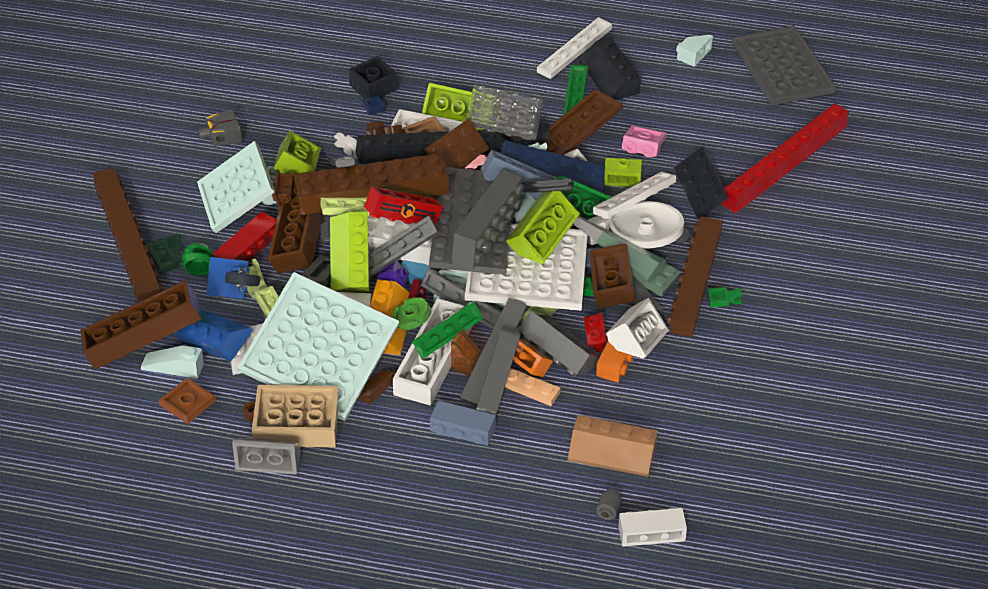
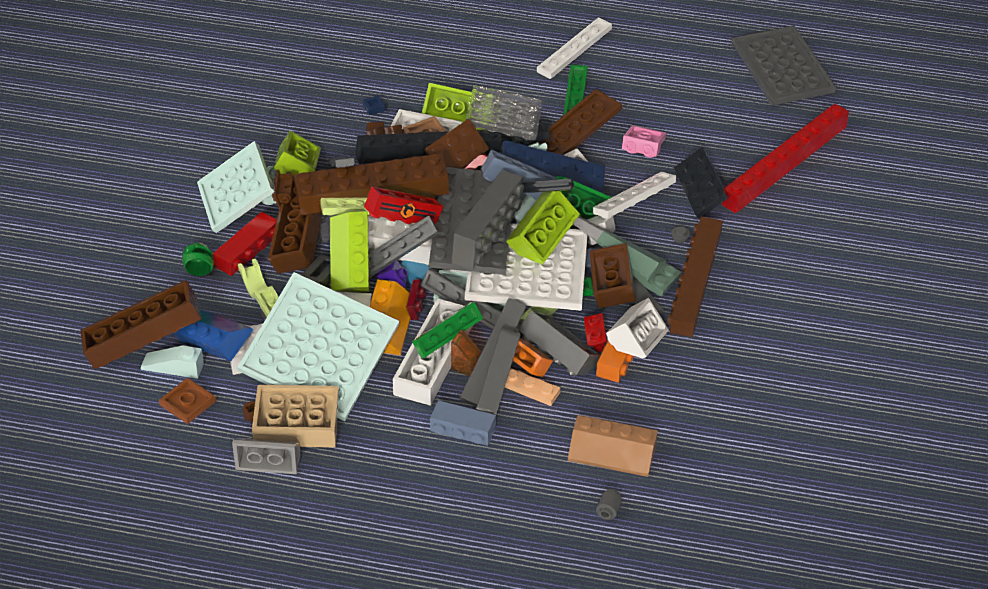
reddish brown brick [92,168,163,302] -> none
clear green wing [146,234,182,273] -> none
dark grey torso [198,109,242,146] -> none
blue plate [206,257,260,299] -> none
white plate [334,132,357,159] -> none
black brick [349,56,398,99] -> none
reddish brown slope [358,371,394,405] -> none
bright green tile [393,298,431,330] -> none
black slope [579,38,641,100] -> none
lime brick [604,158,642,187] -> none
white dish [609,201,684,248] -> none
white brick [618,508,687,546] -> none
light aqua slope [676,35,713,67] -> none
green plate [707,287,742,308] -> none

